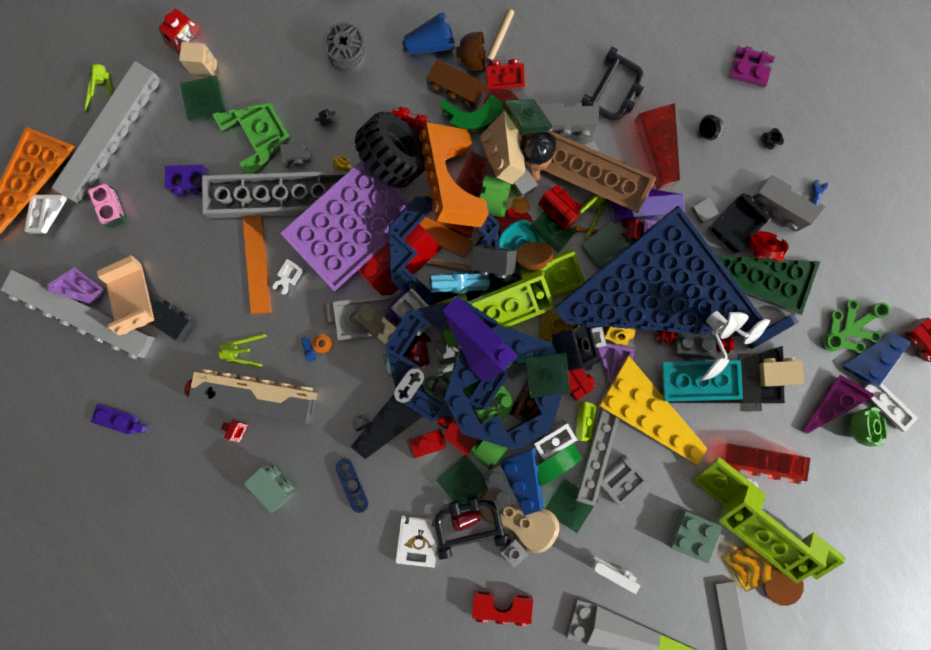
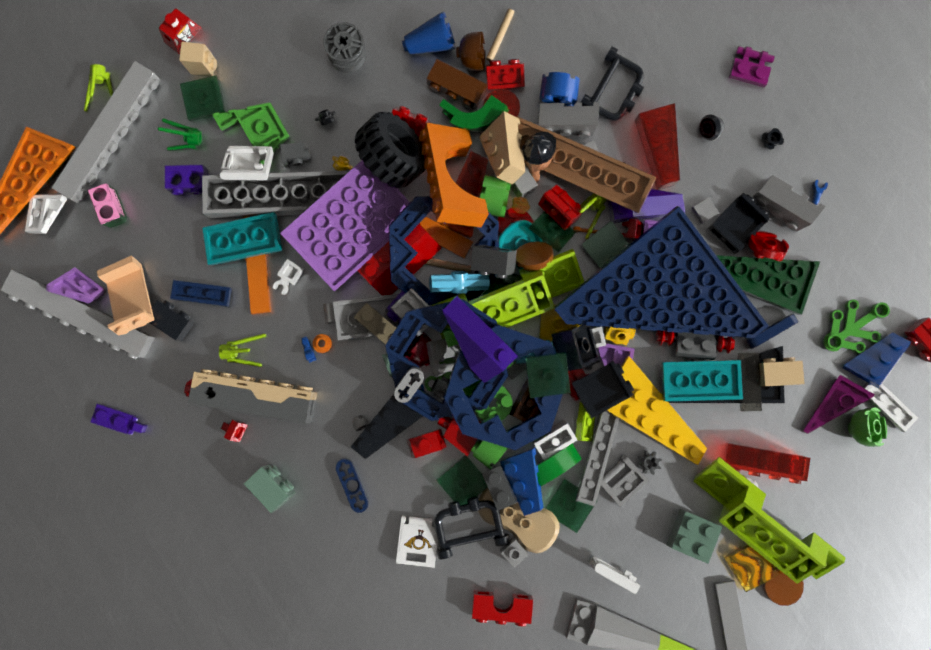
dark red cone [451,511,481,532] -> none
clear green plate [502,99,552,133] -> none
white plant [698,311,770,381] -> none
none -> green plant [157,118,202,150]
none -> dark blue plate [170,280,232,307]
none -> teal plate [202,212,282,266]
none -> white container [220,146,274,180]
none -> blue brick [539,72,580,106]
none -> black panel [571,361,634,419]
none -> dark grey gear [637,450,662,475]

